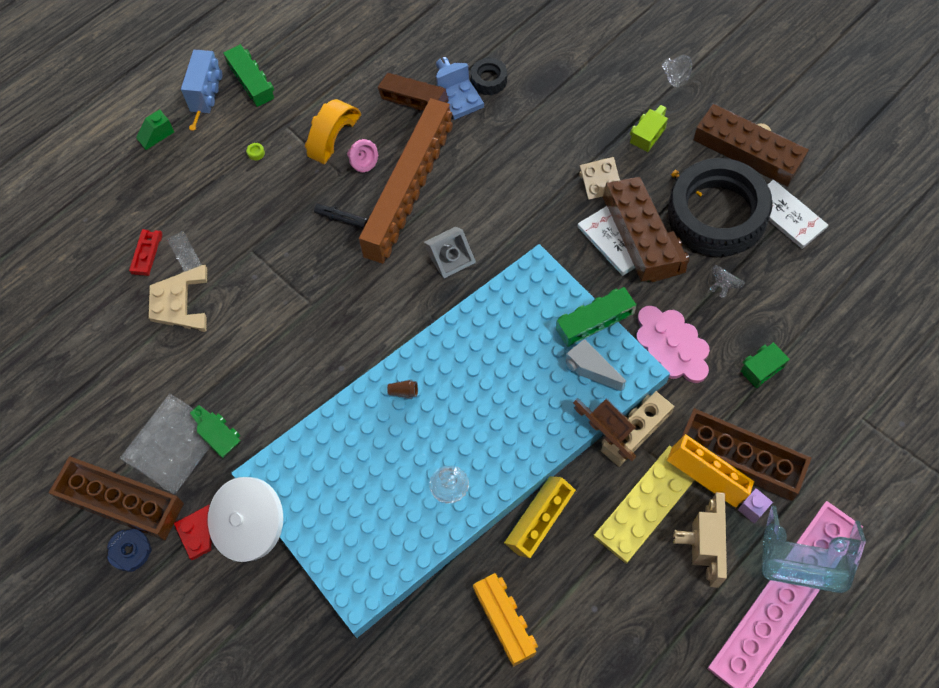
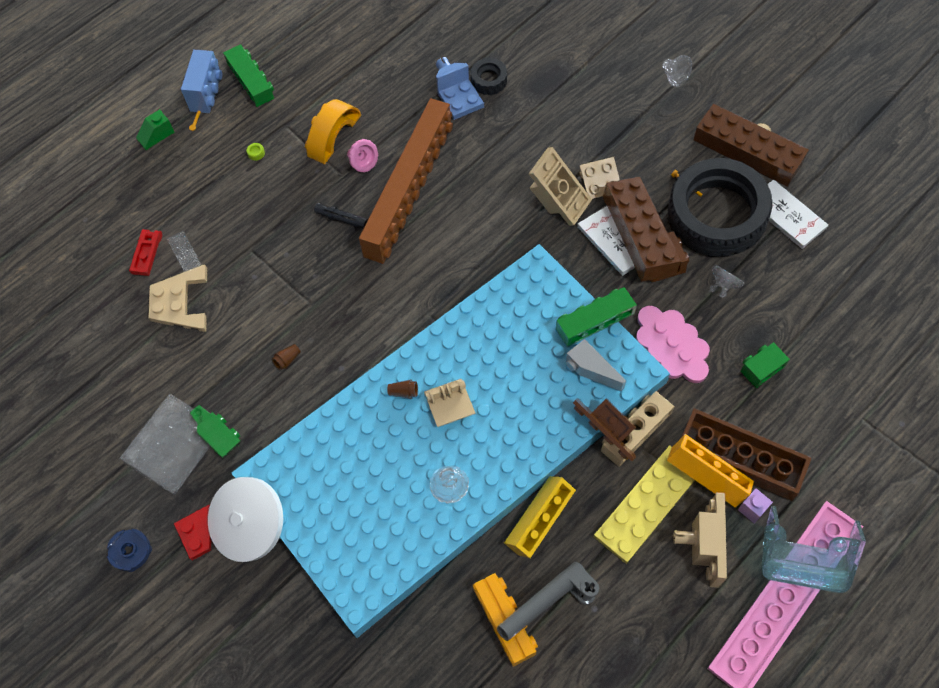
reddish brown brick [49,456,184,541] -> none
reddish brown brick [378,73,449,111] -> none
light grey slope [424,226,476,278] -> none
lime hinge [630,105,668,152] -> none
none -> reddish brown cone [271,344,301,370]
none -> tan hinge [424,379,476,427]
none -> dark grey axle [497,562,599,641]
none -> tan brick [529,147,592,226]

